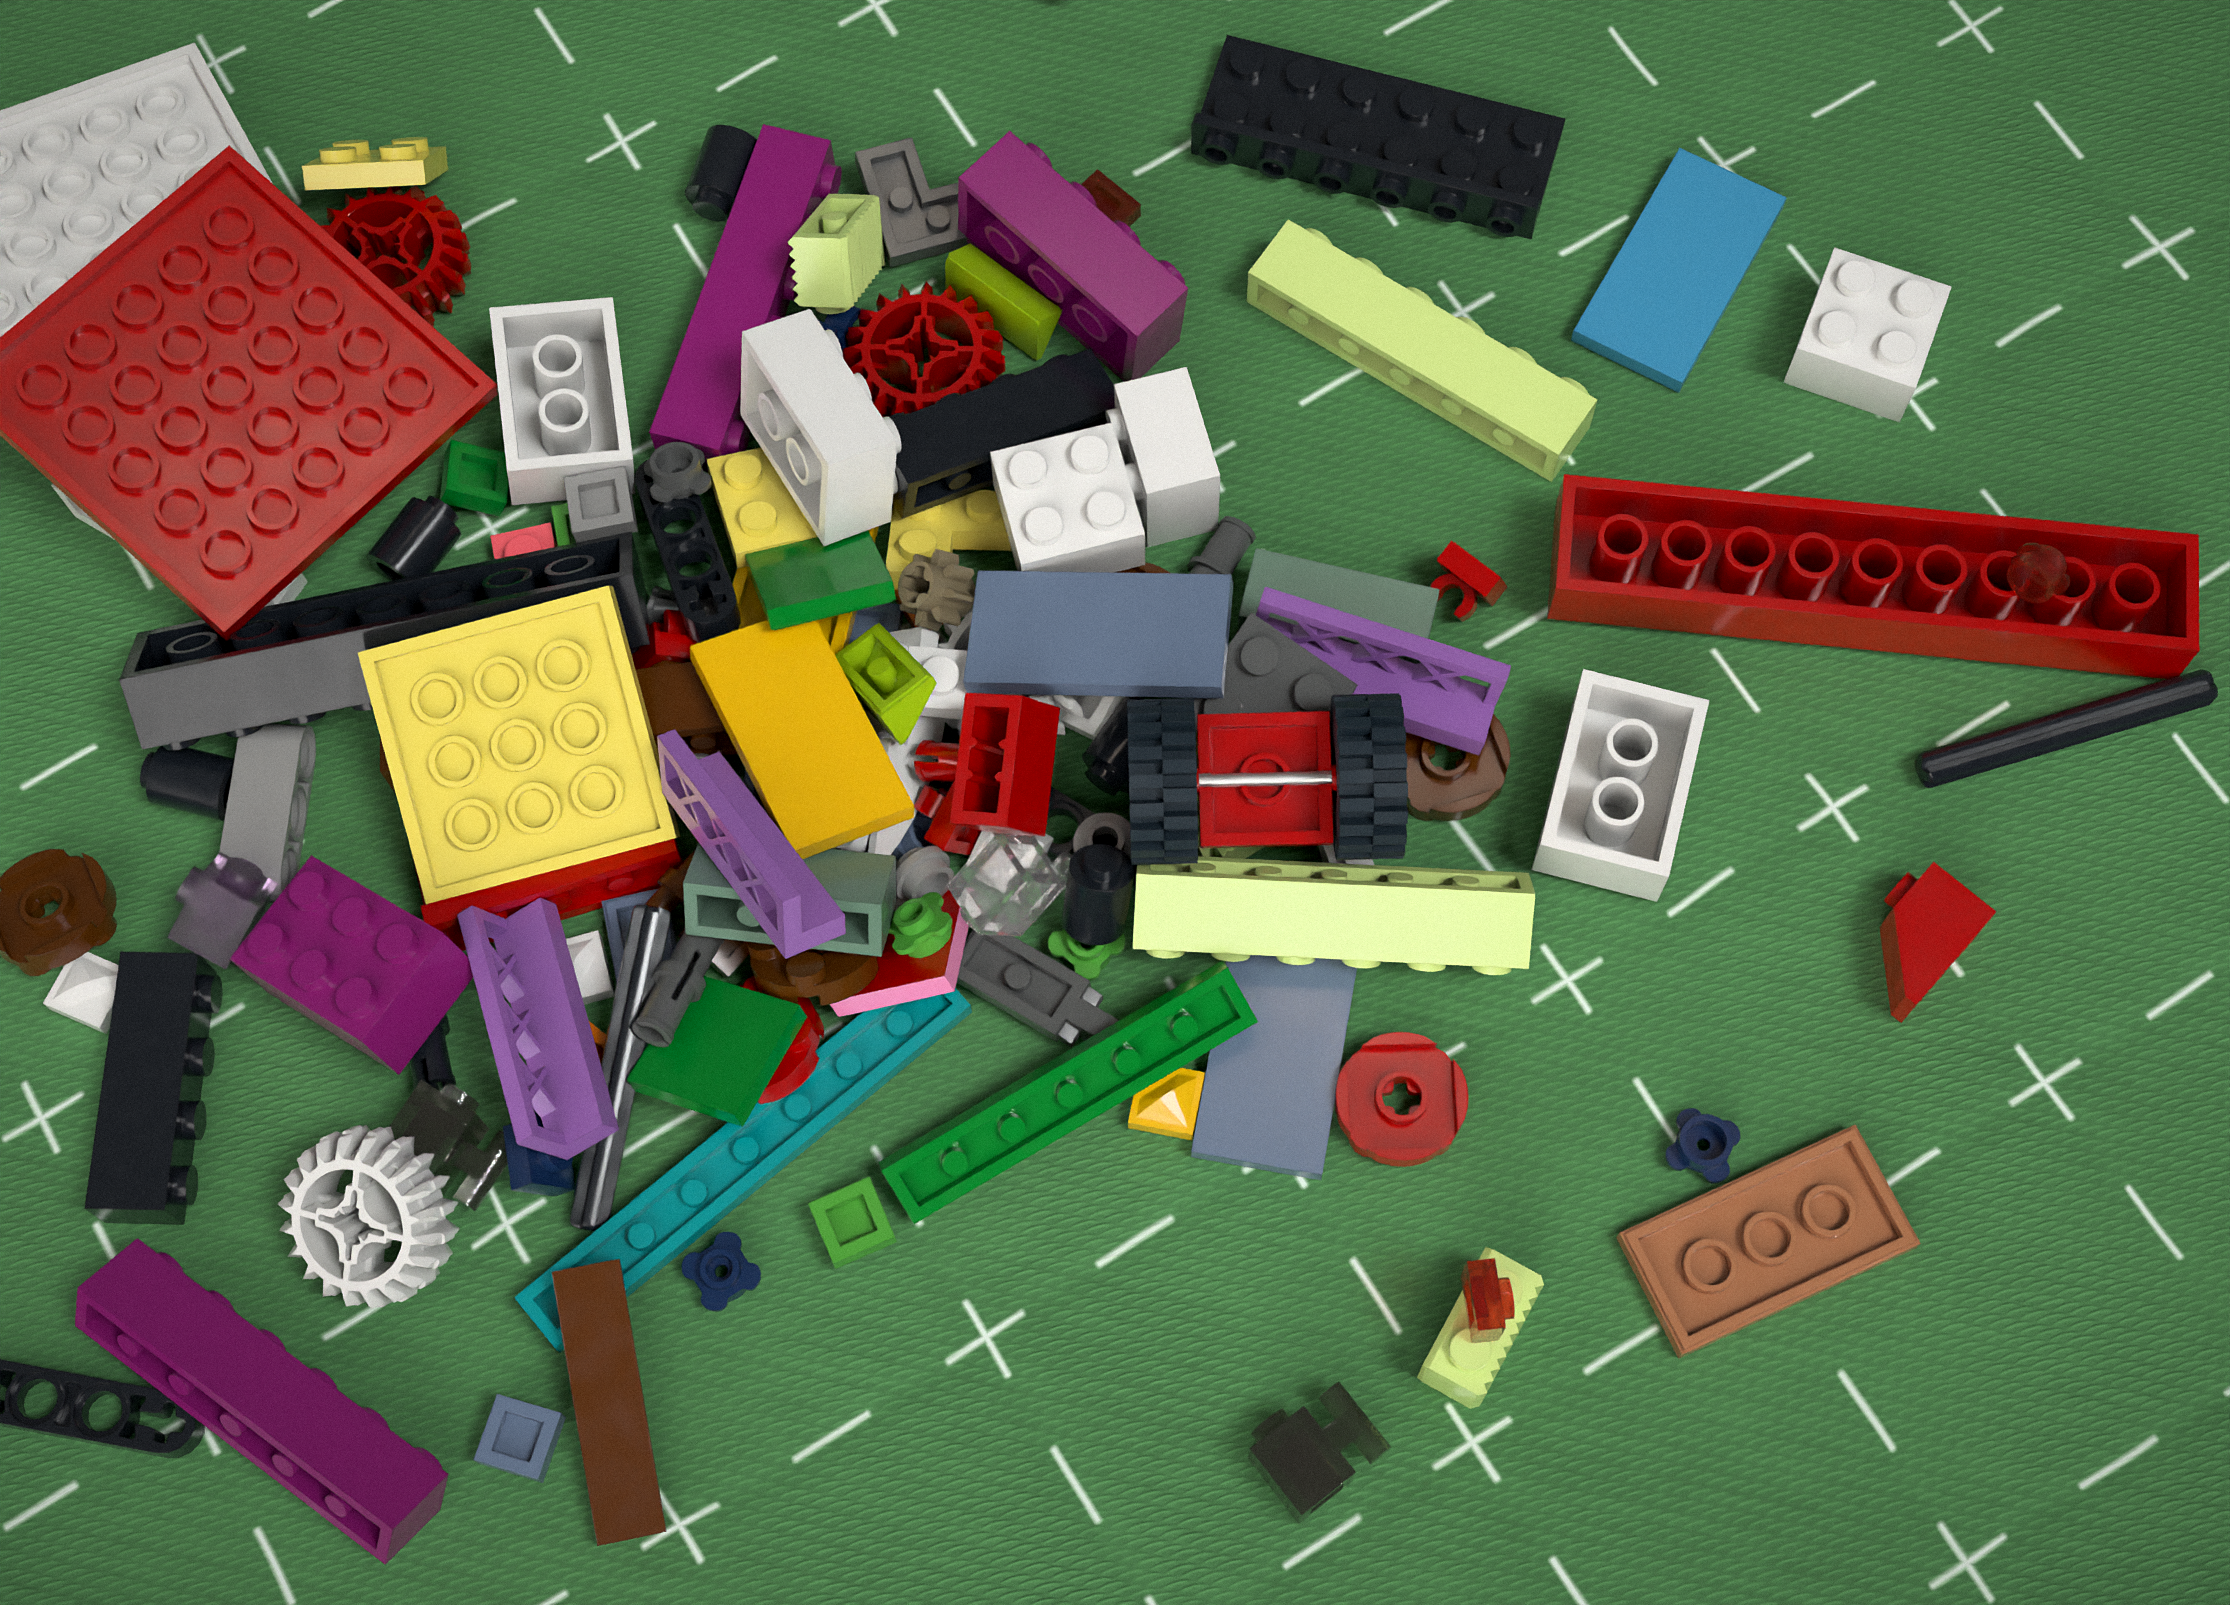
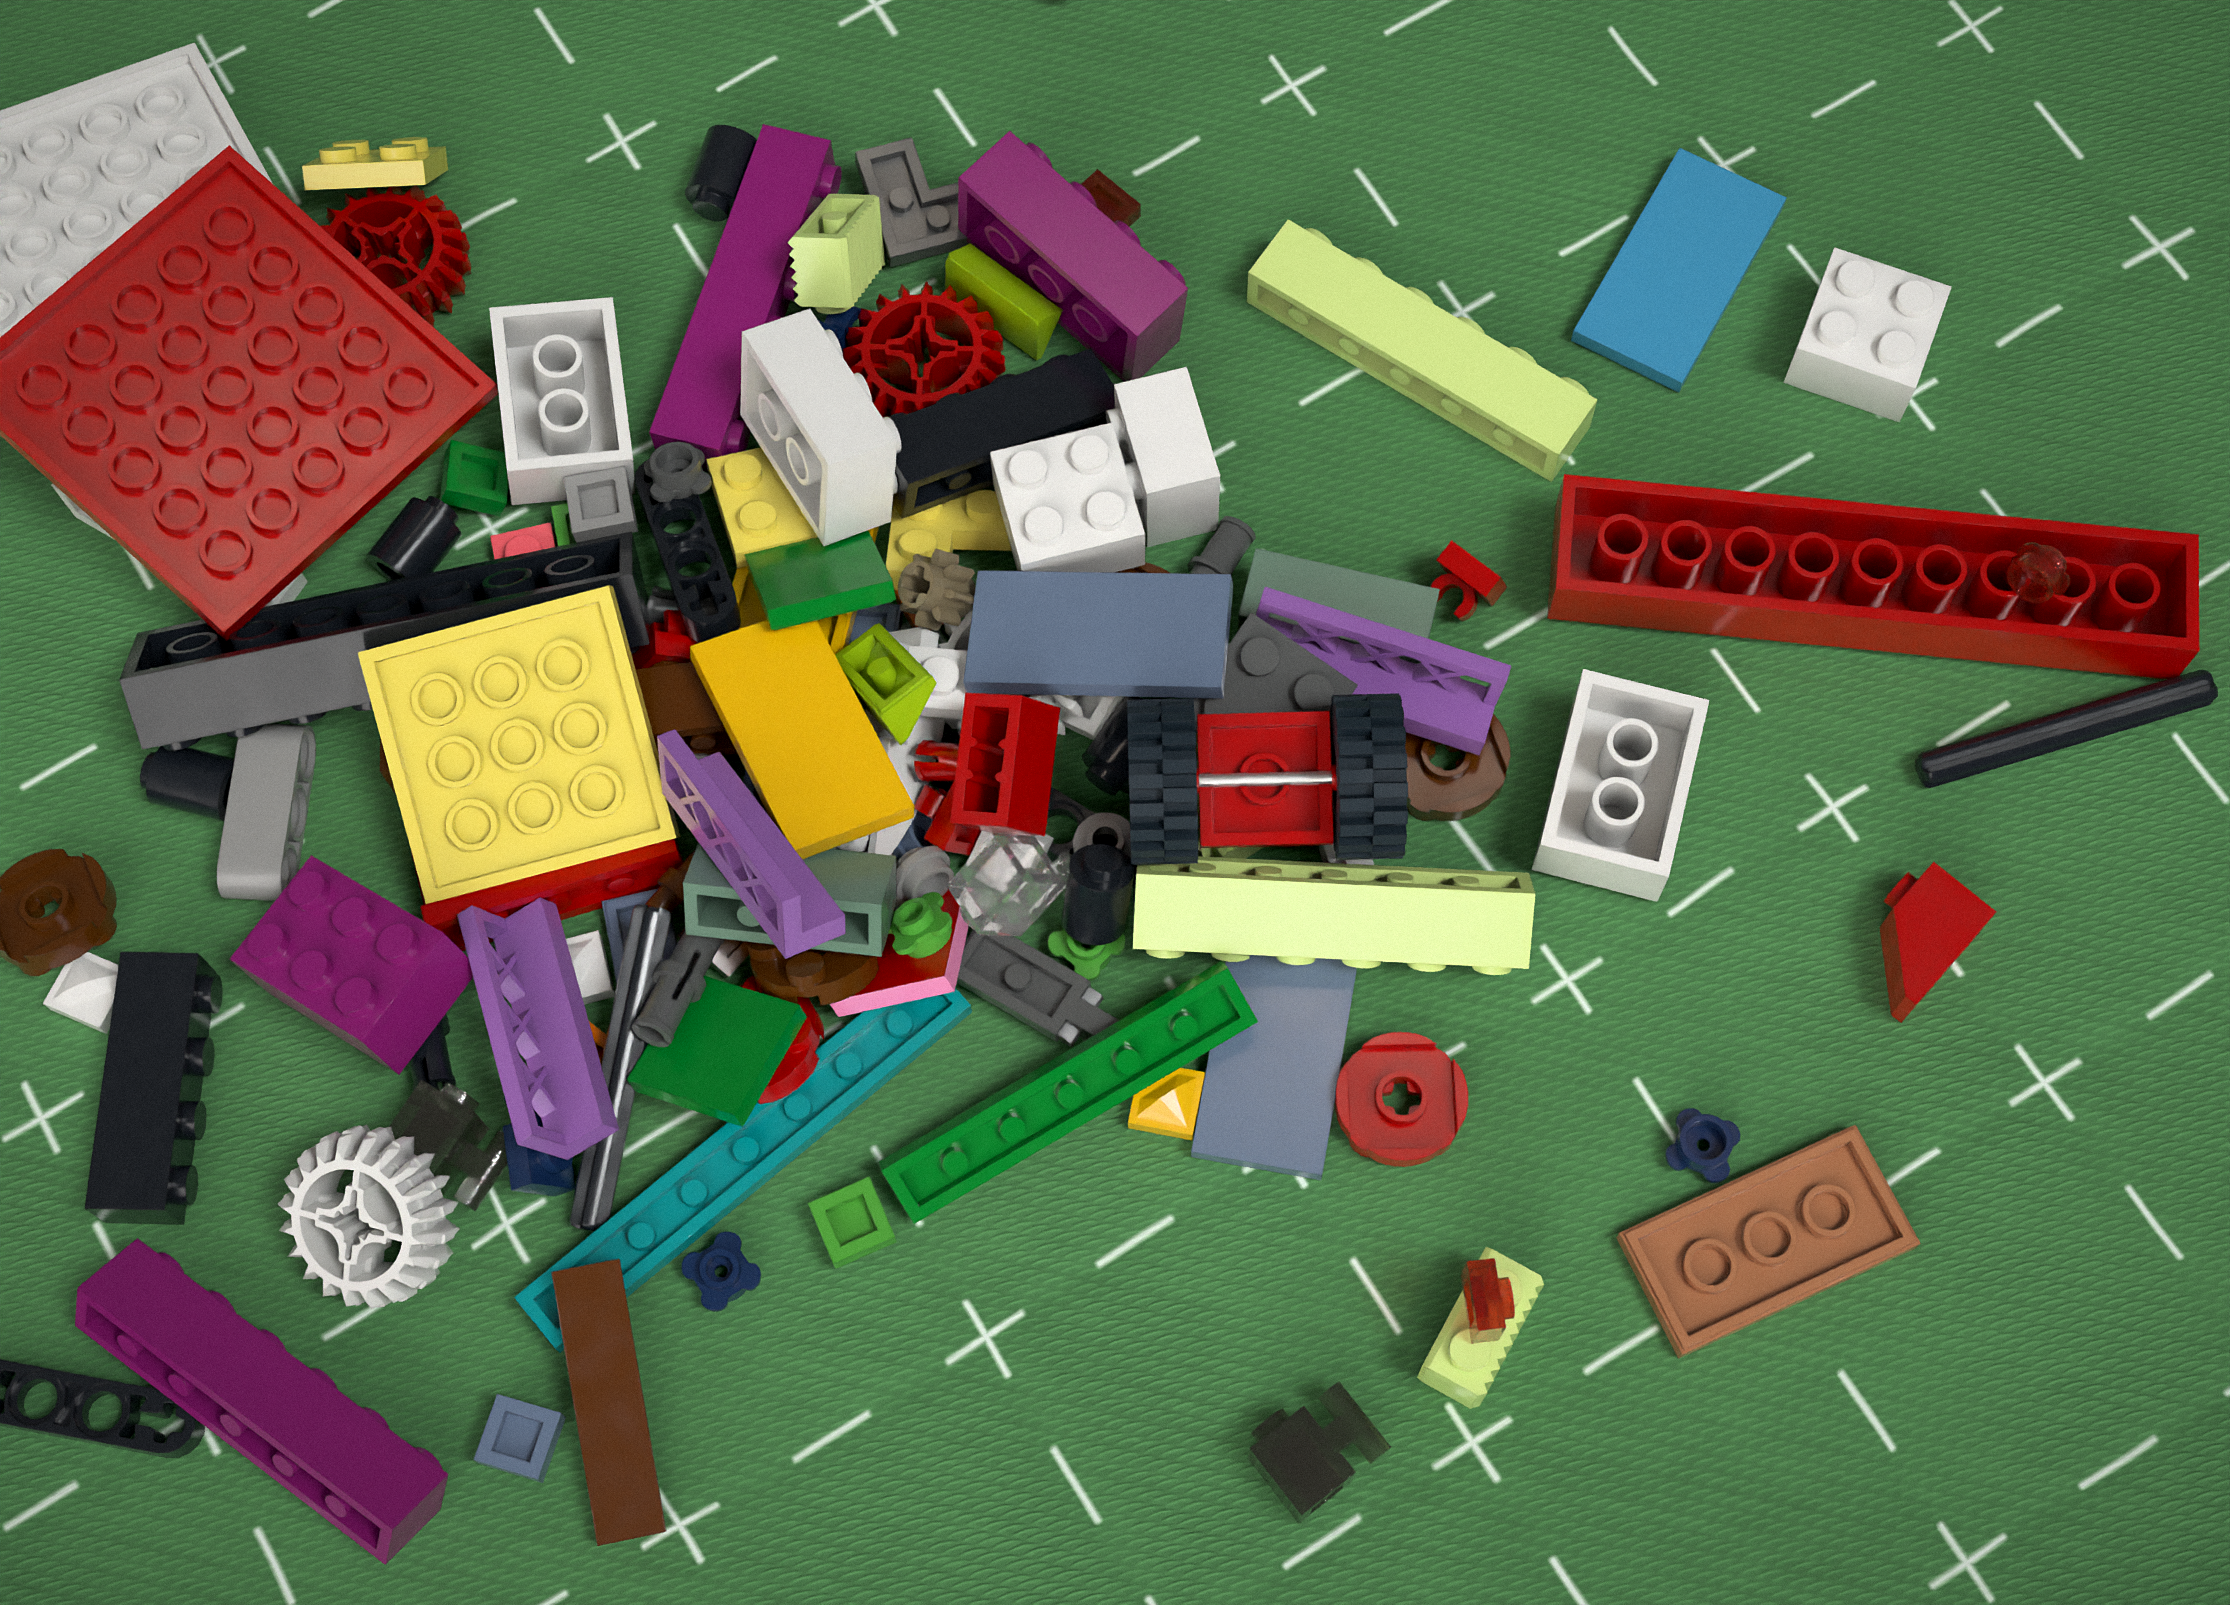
clear purple brick [167,852,278,969] -> none
black bracket [1191,35,1566,239] -> none

